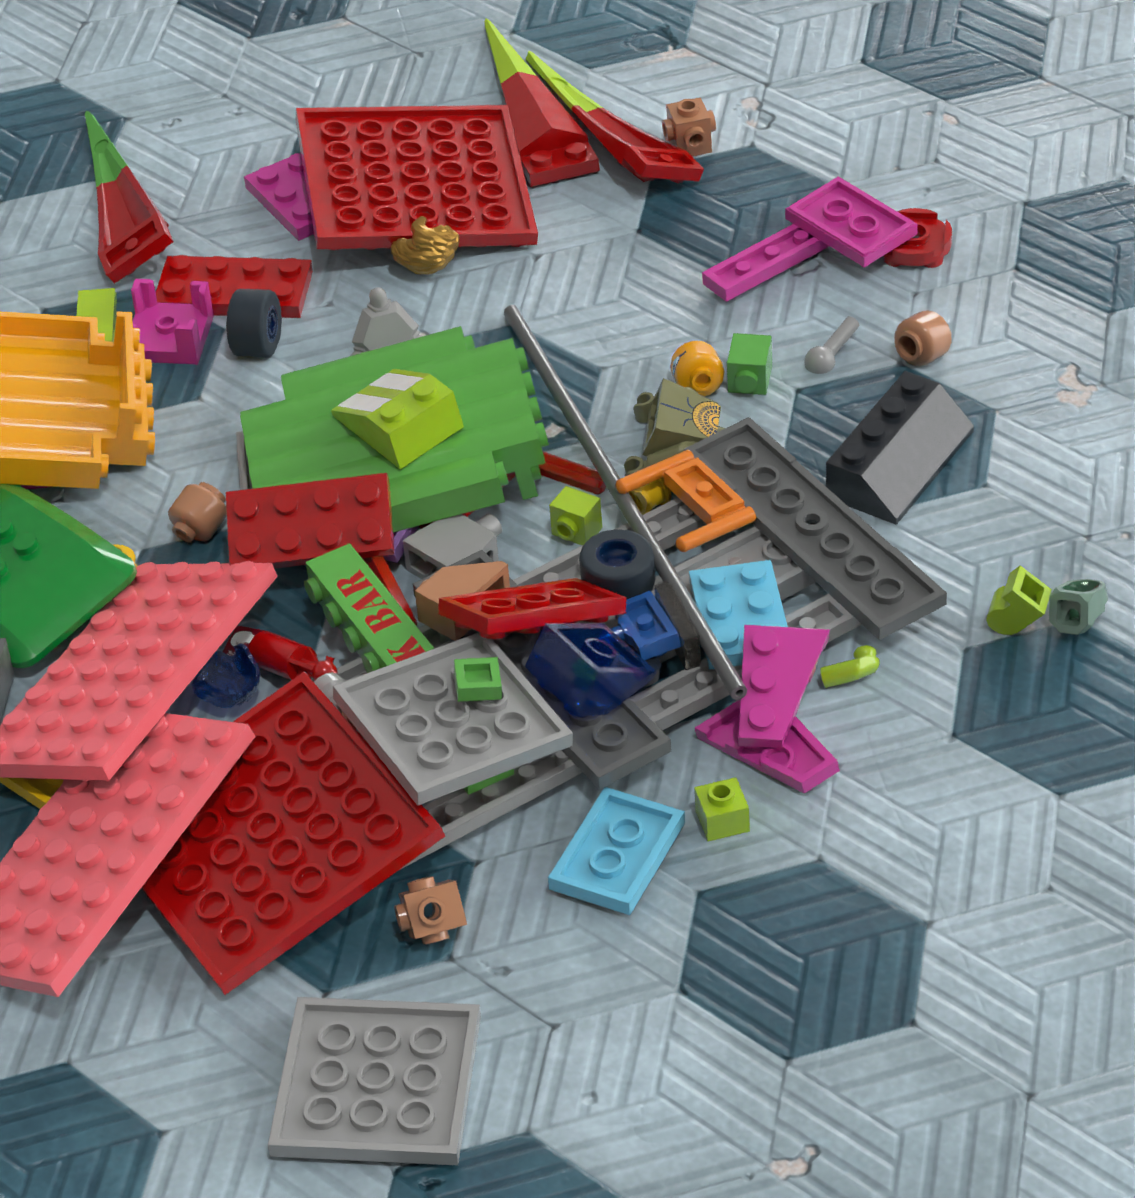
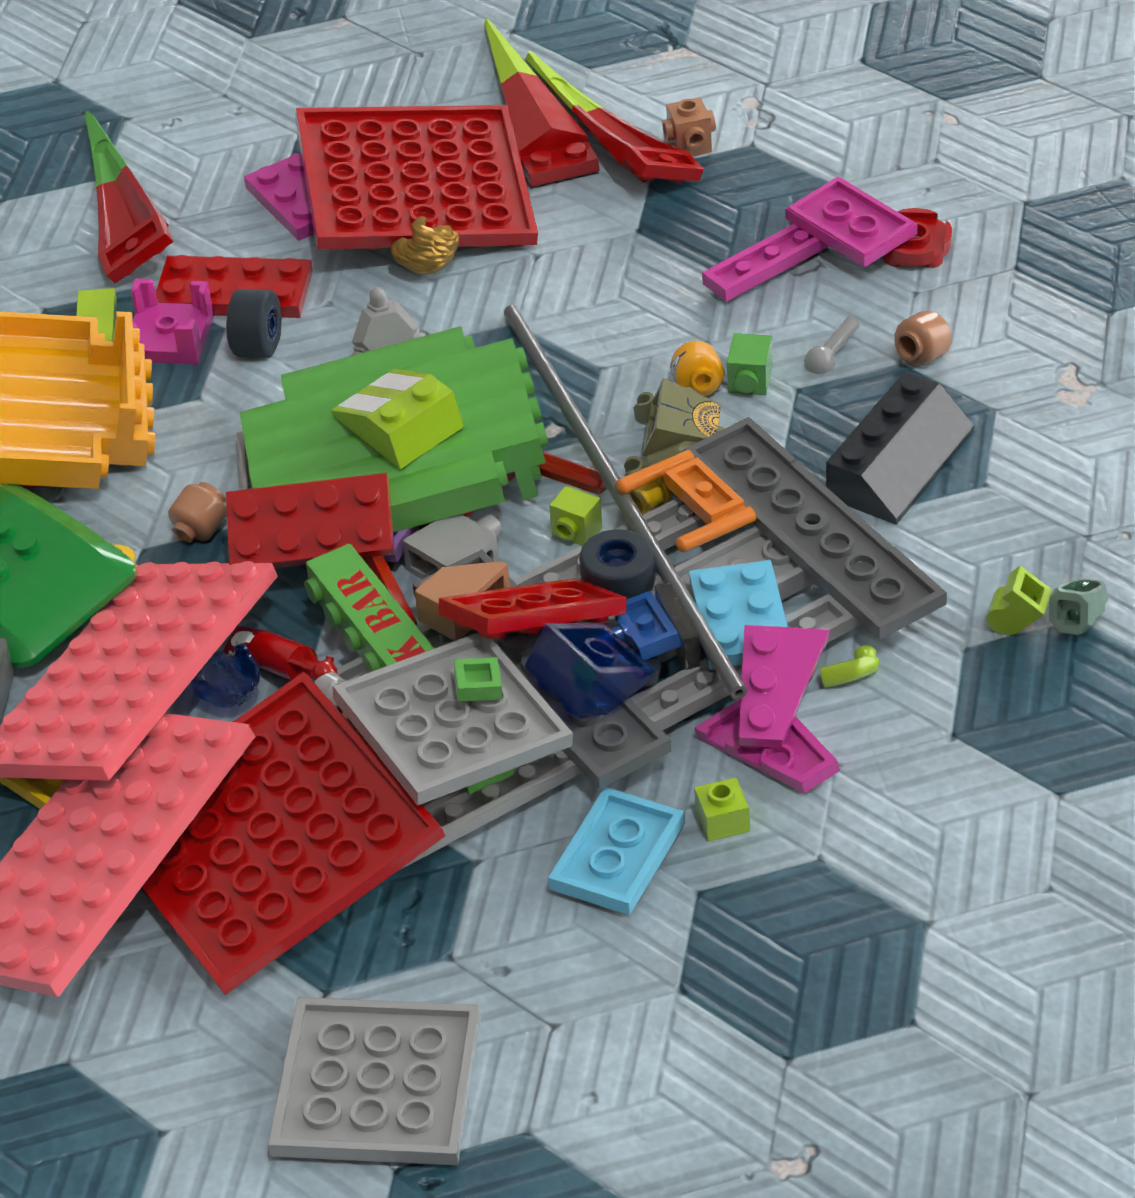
nougat brick [394,876,467,944] -> none

